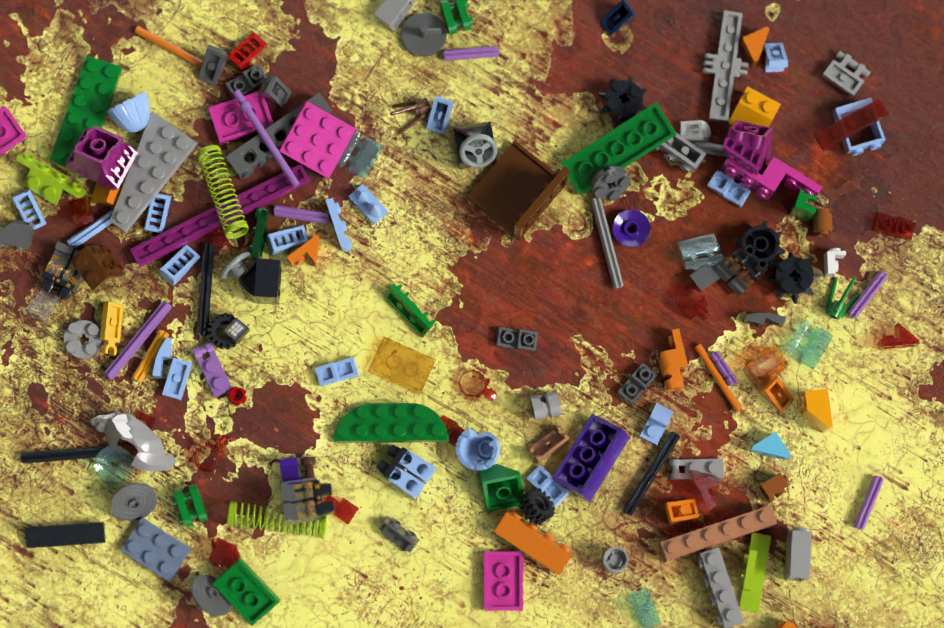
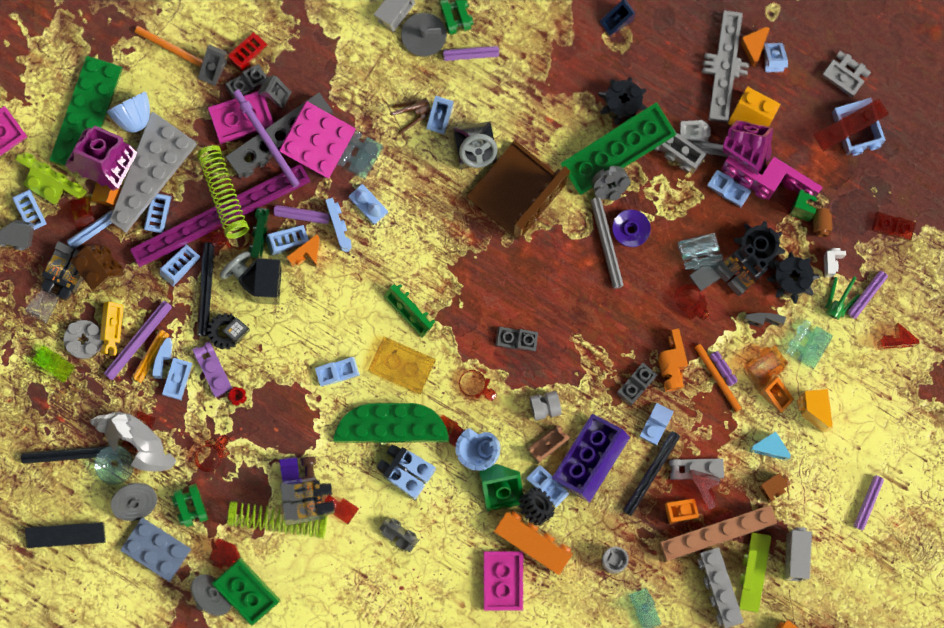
none -> clear neon green slope [32,345,75,383]

